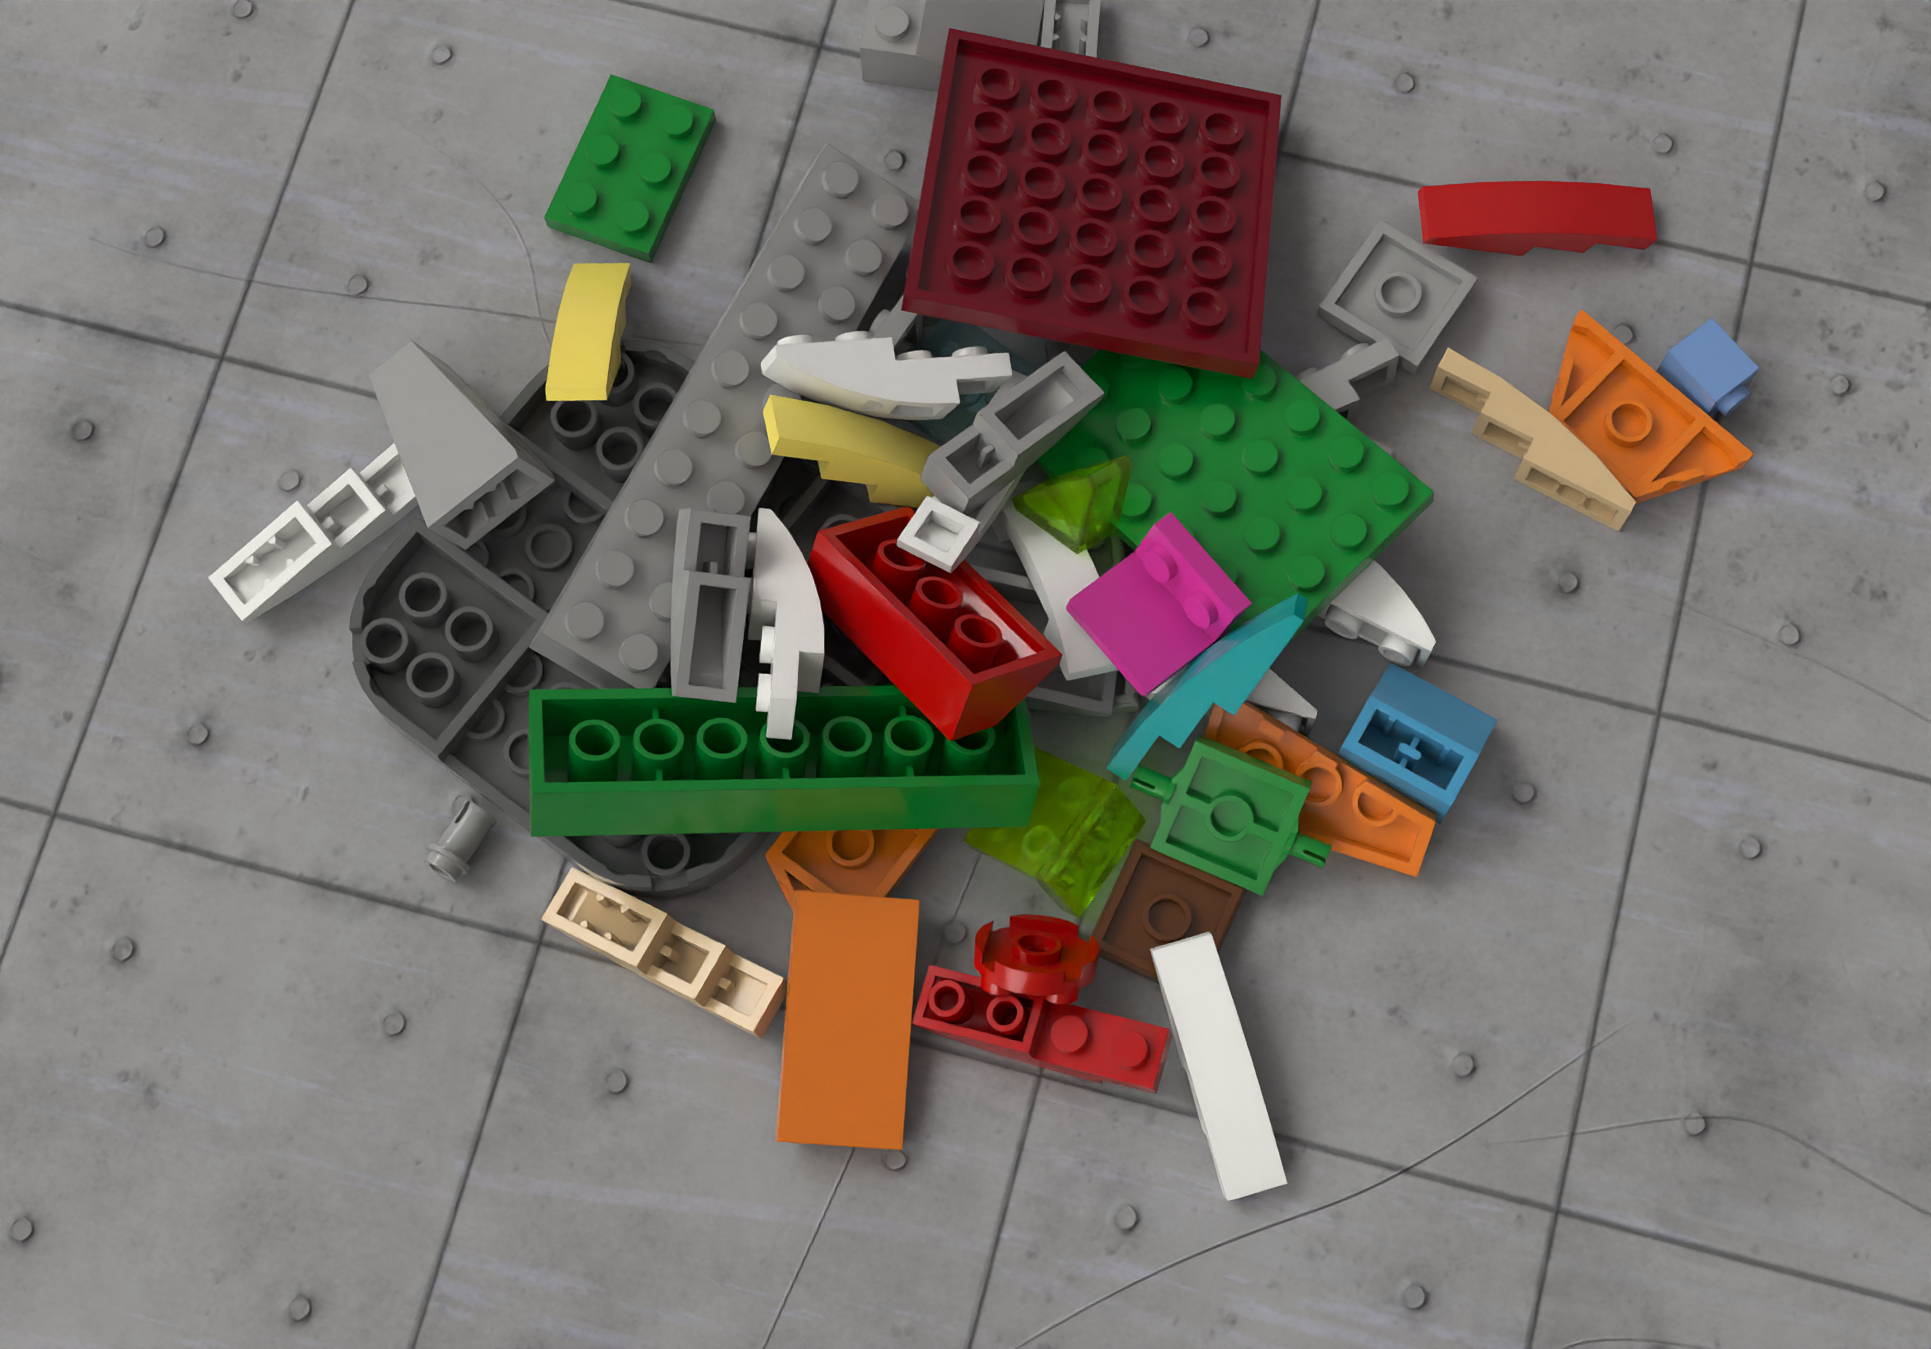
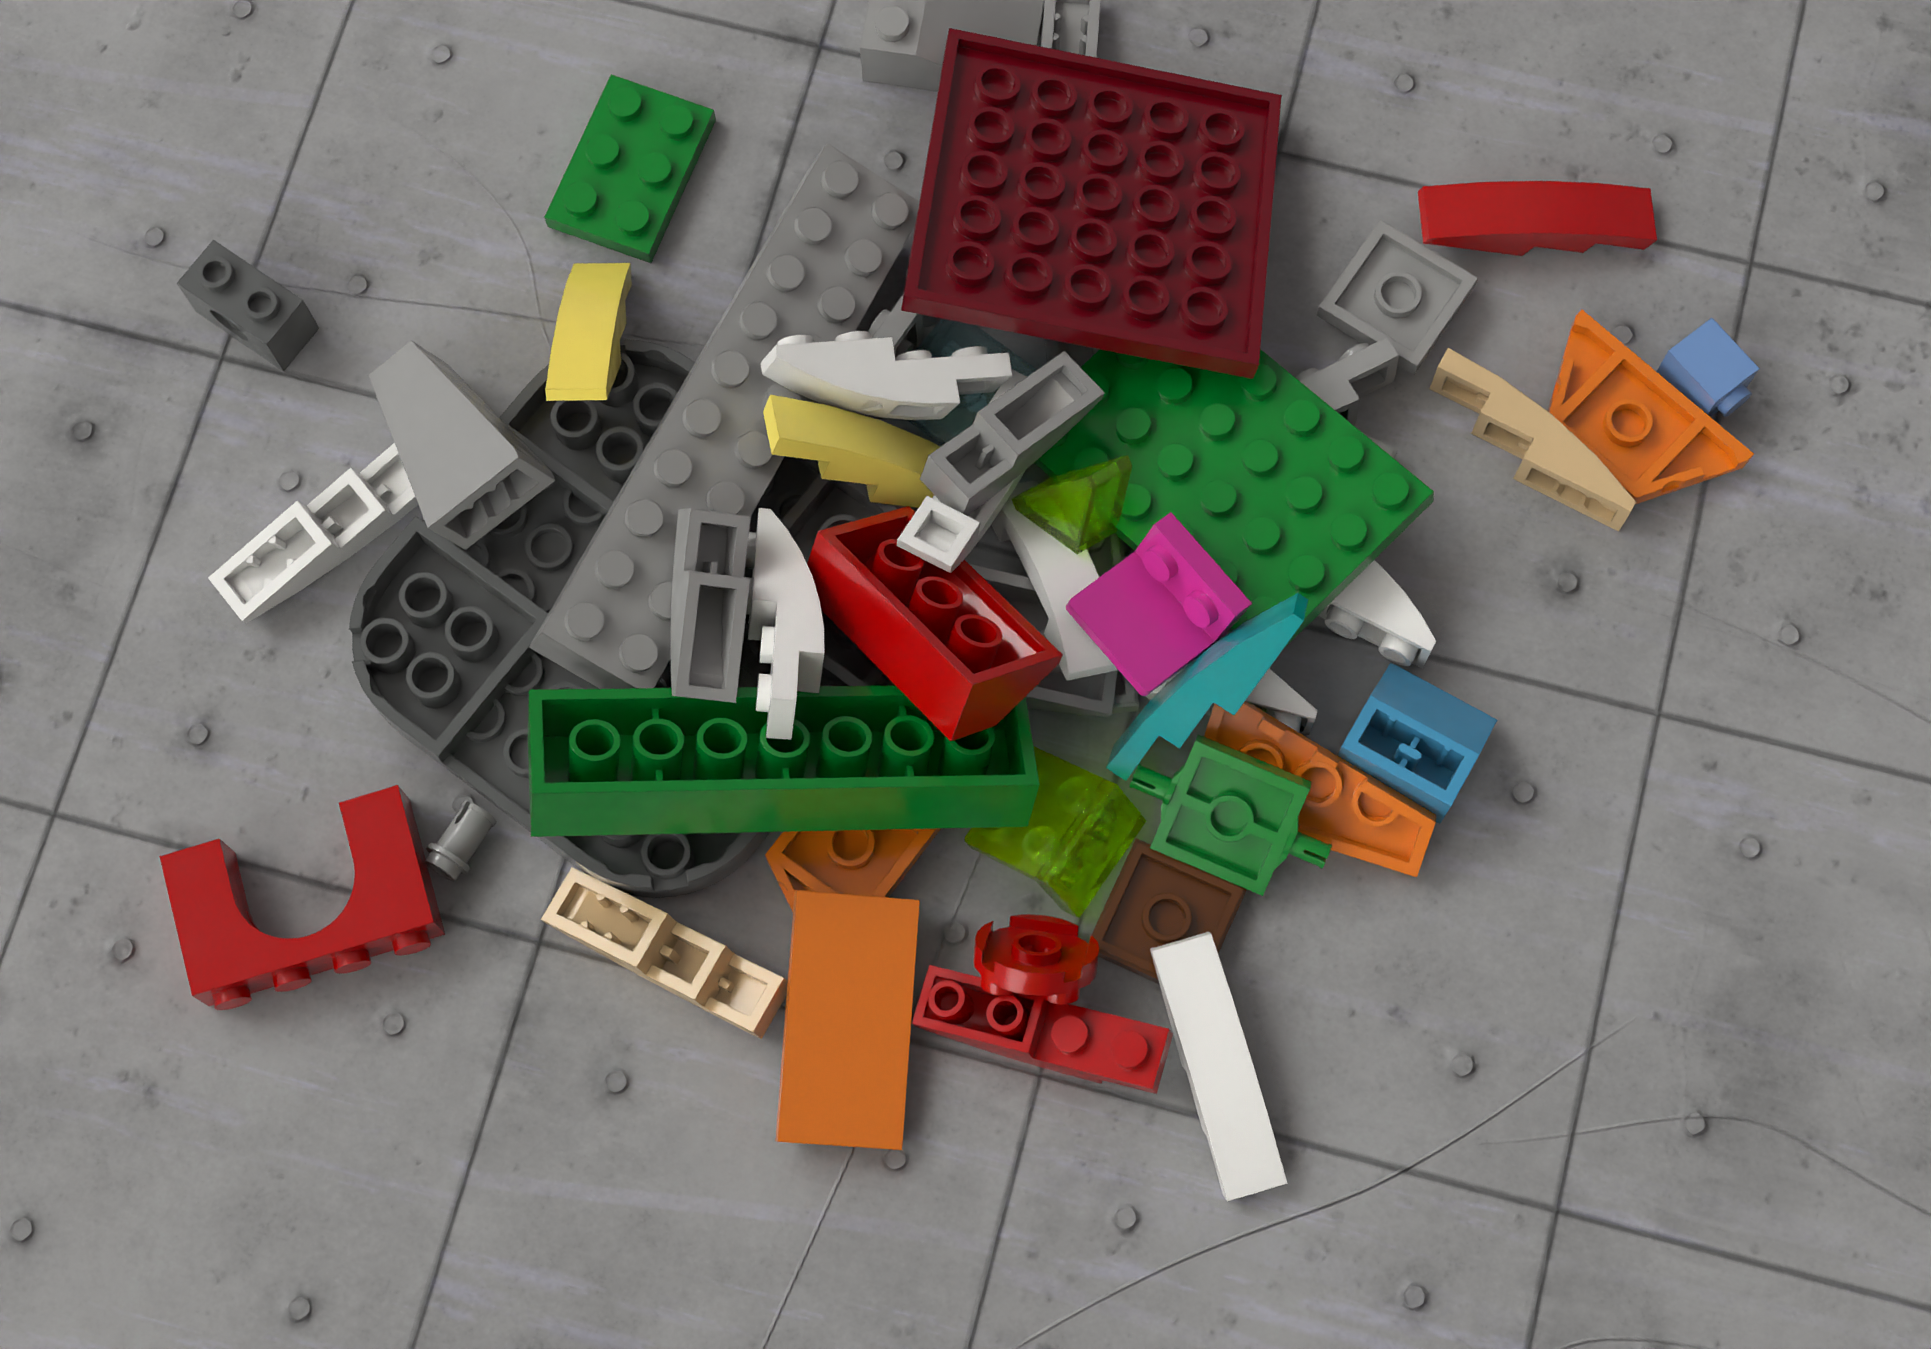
none -> red arch [159,785,445,1010]
none -> dark grey brick [177,239,319,371]

